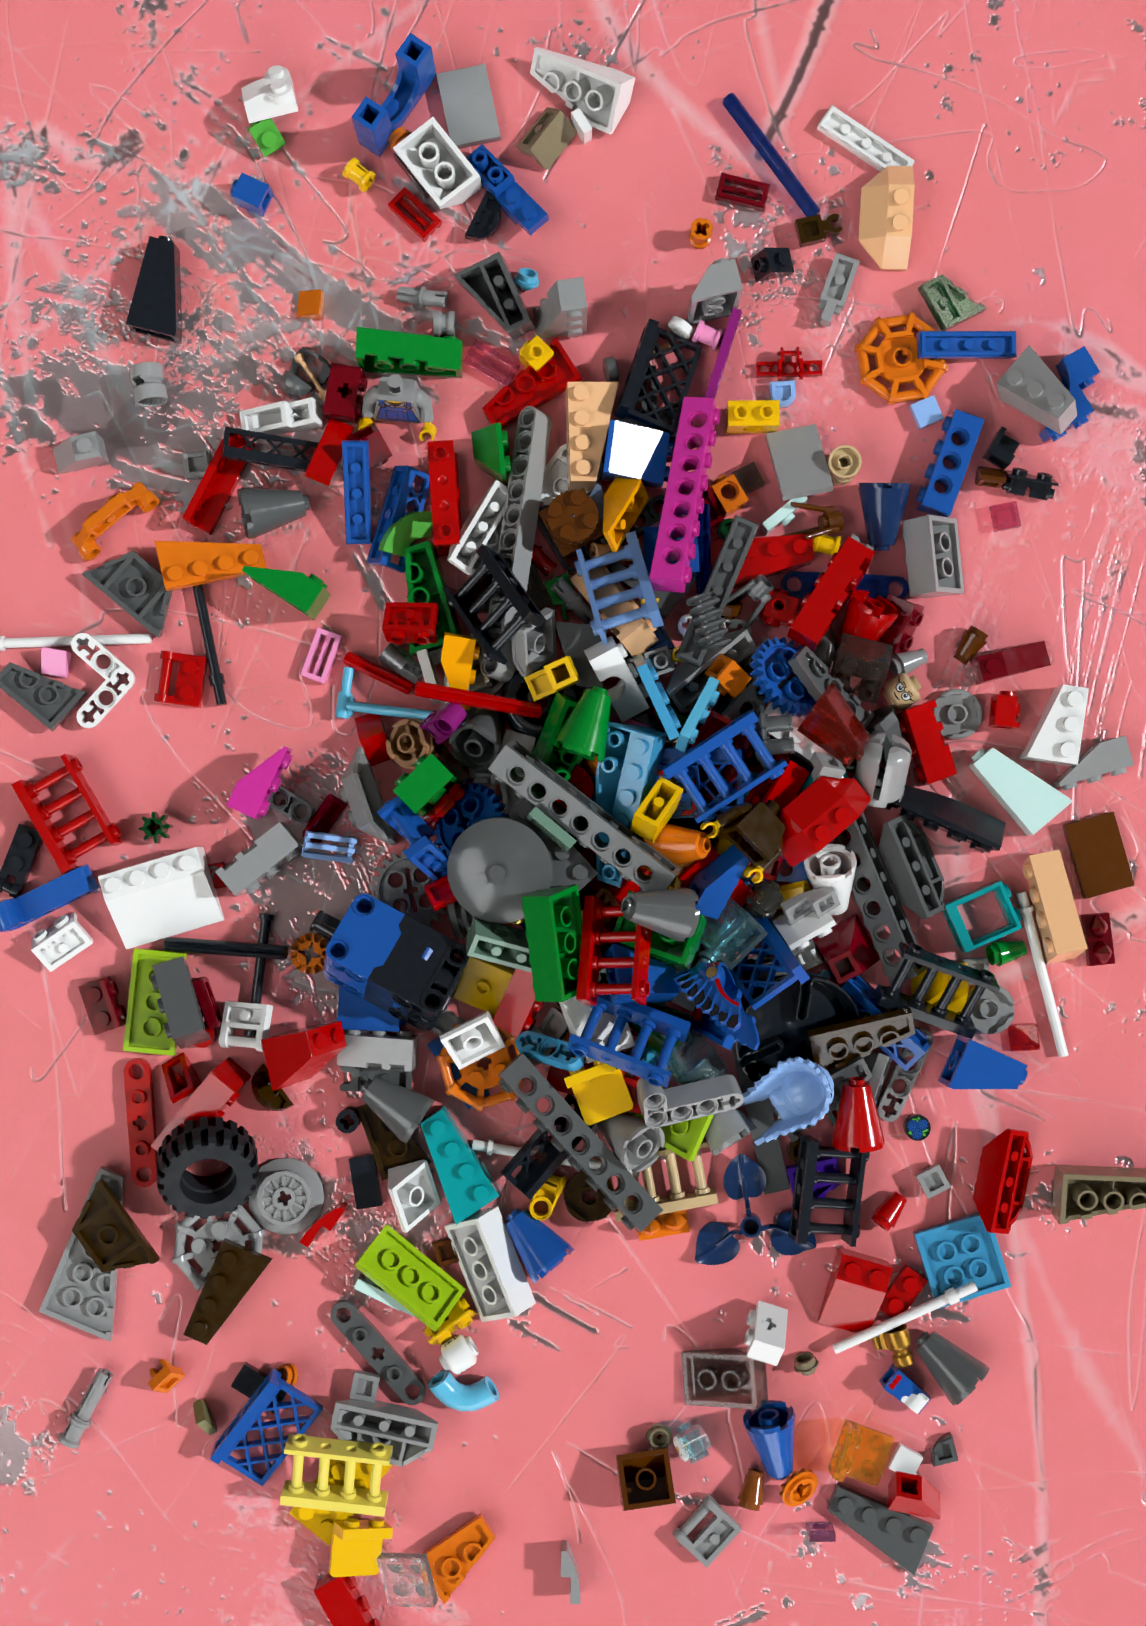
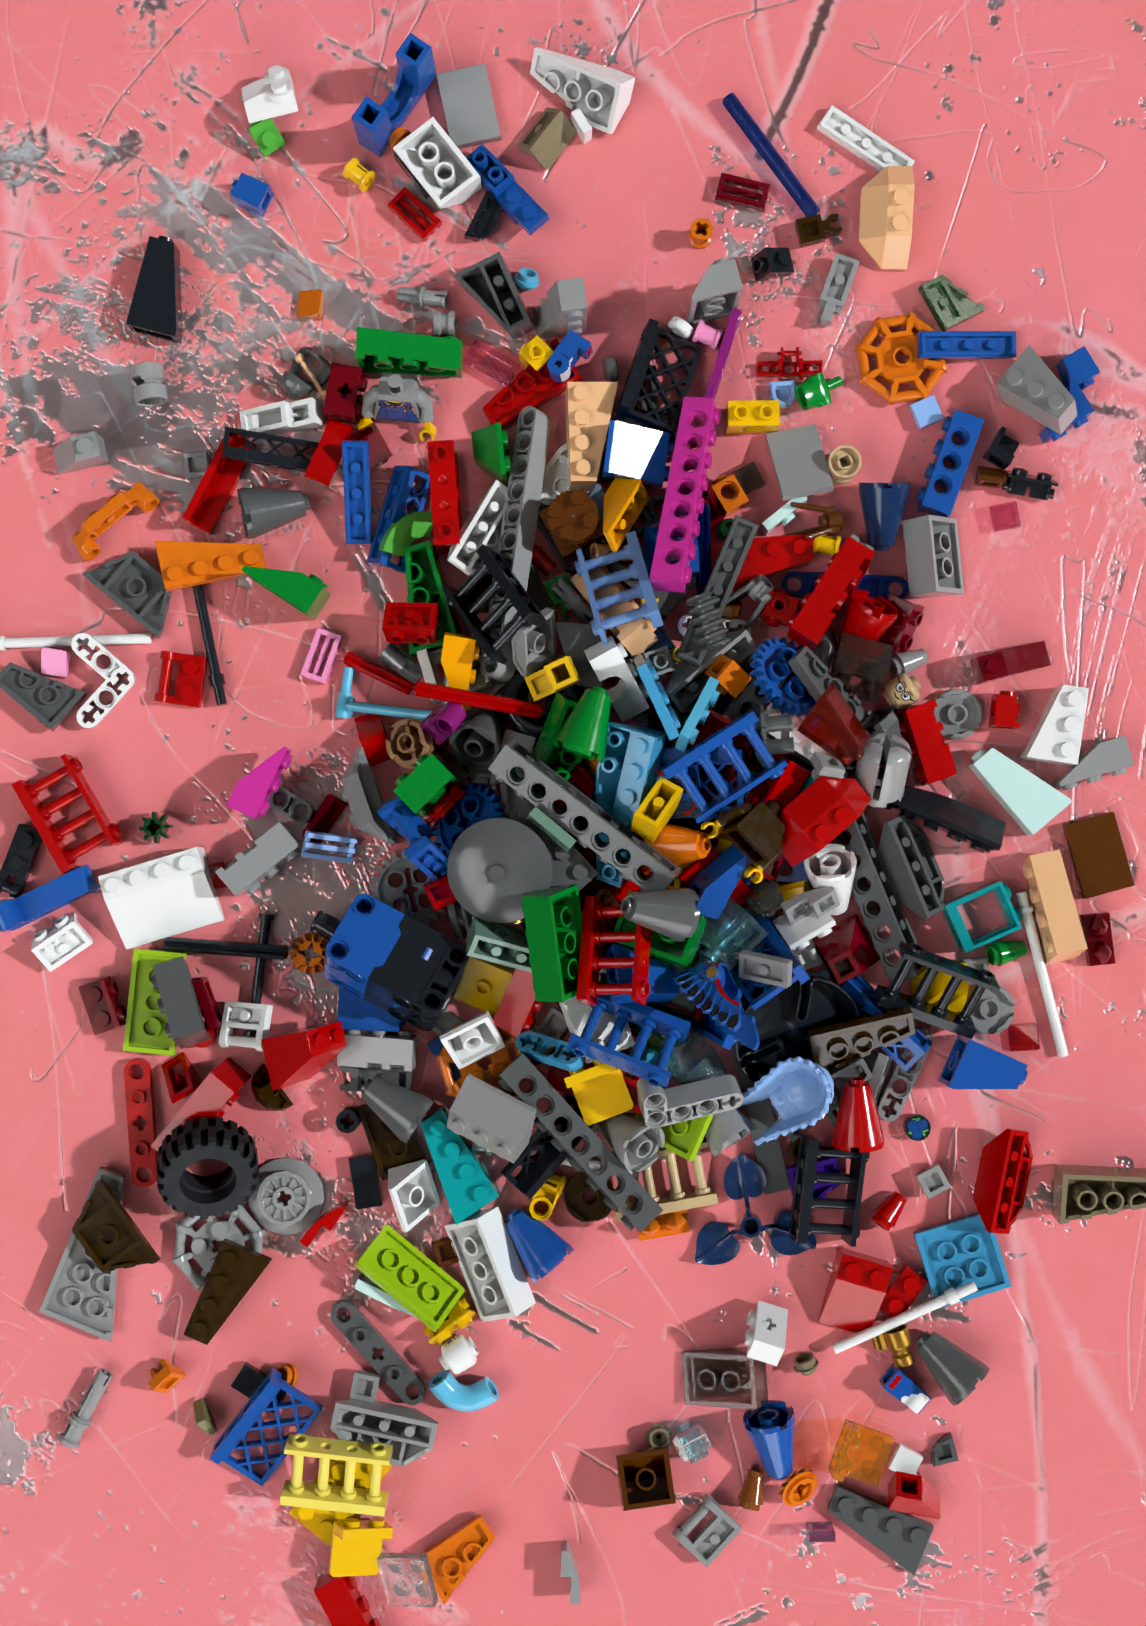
reddish brown cone [953,625,988,665] -> none
none -> light grey slope [447,1074,537,1164]
none -> blue leg [547,329,593,382]
none -> light grey plate [739,950,792,988]
none -> green piece [795,372,843,410]

